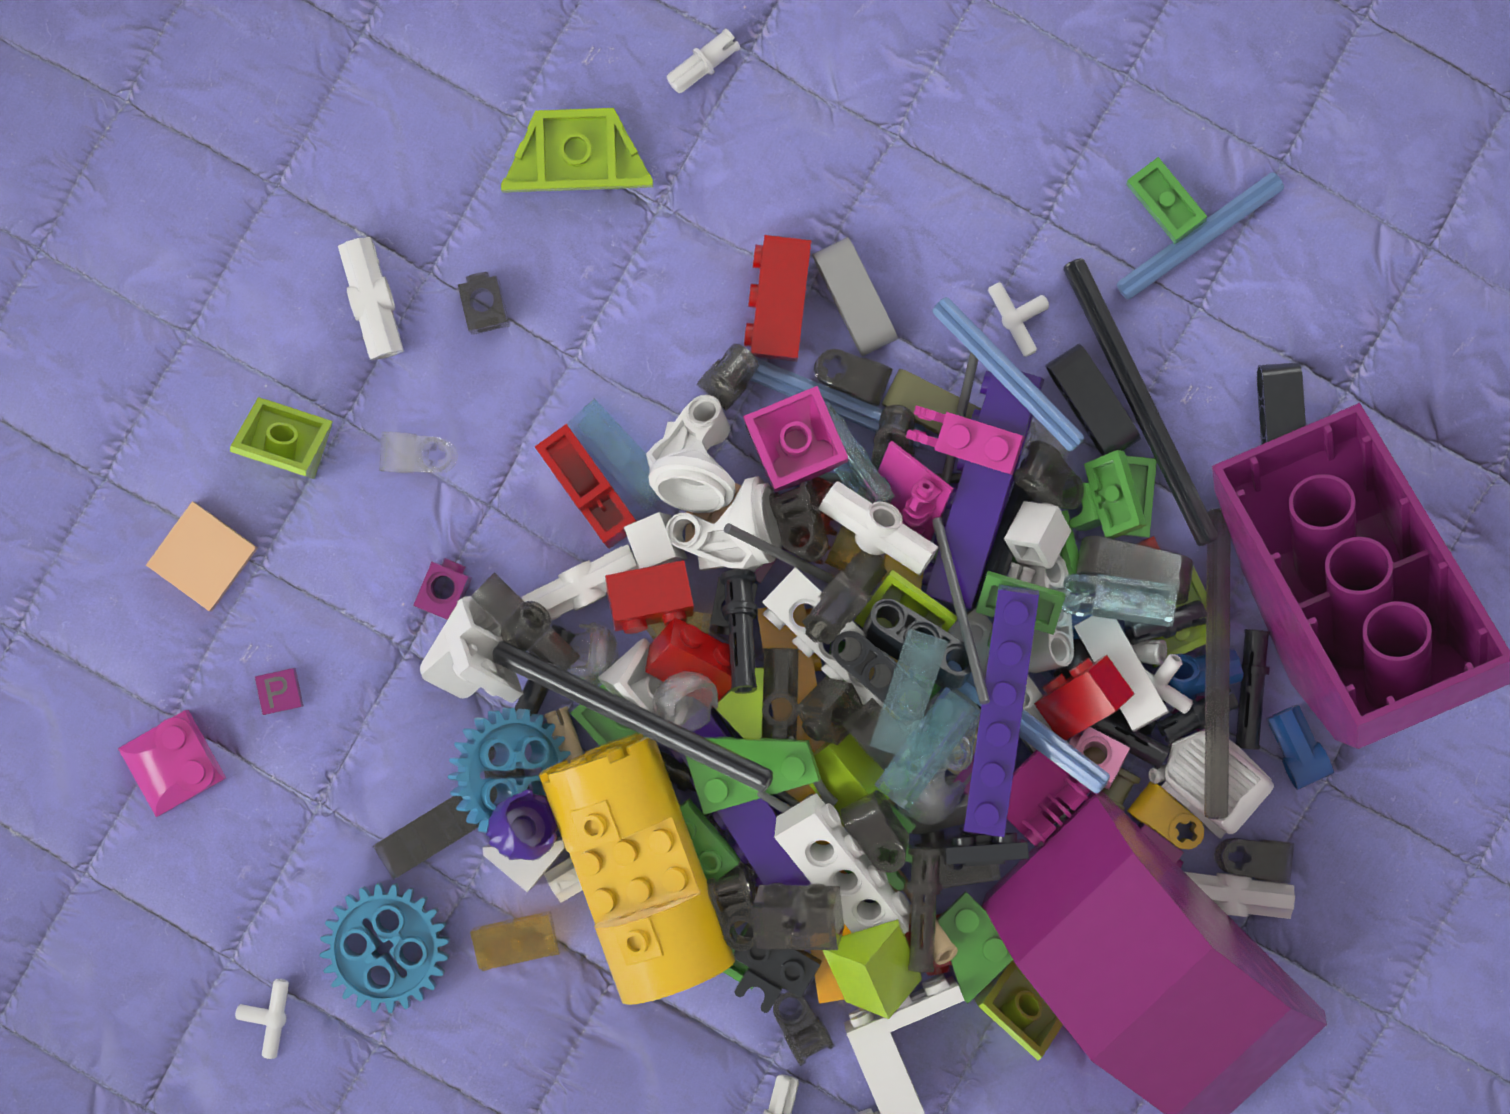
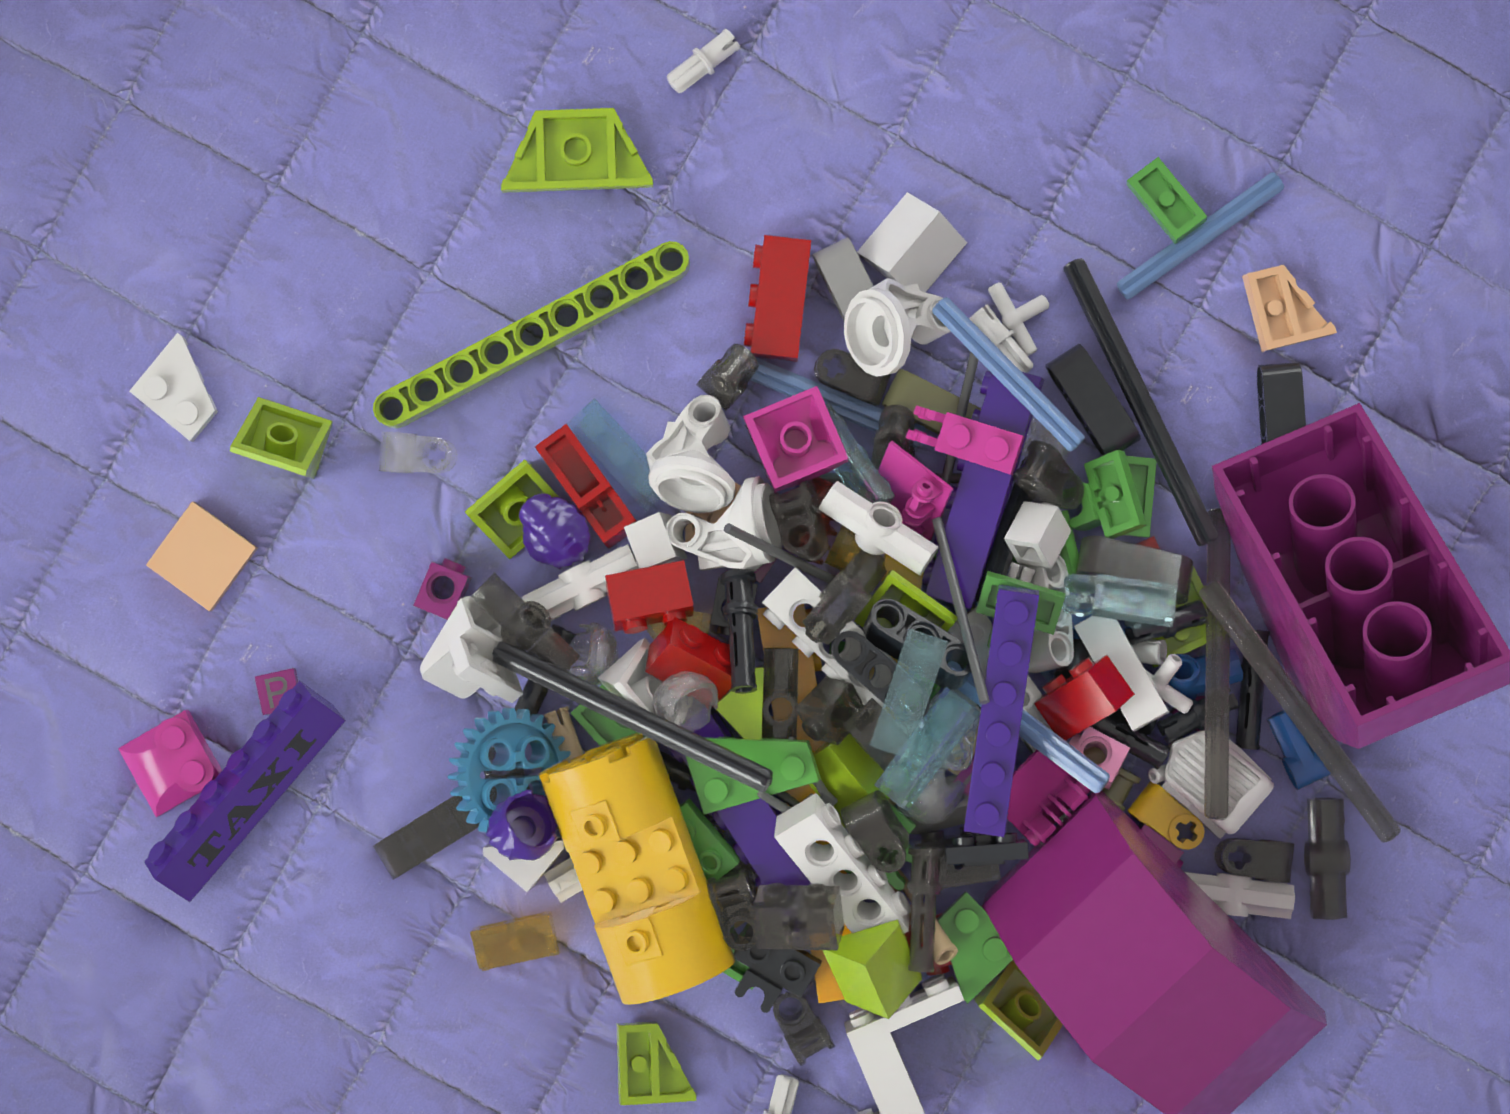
white piece [235,979,289,1059] -> none
dark azure gear [320,883,450,1013] -> none
white piece [338,237,404,361] -> none
clear smoke brick [458,272,510,335] -> none
none -> white wing [129,333,218,442]
none -> dark purple brick [144,680,346,902]
none -> lime beam [373,241,690,429]
none -> lime slope [465,459,560,560]
none -> dark purple hair [519,493,590,570]
none -> lime wing [616,1021,697,1106]
none -> white piece [844,278,951,377]
none -> white slope [857,192,967,292]
none -> white axle [969,304,1033,373]
none -> clear smoke axle [1199,580,1401,843]
none -> light nougat wing [1242,265,1337,352]
none -> clear smoke piece [1304,797,1351,920]

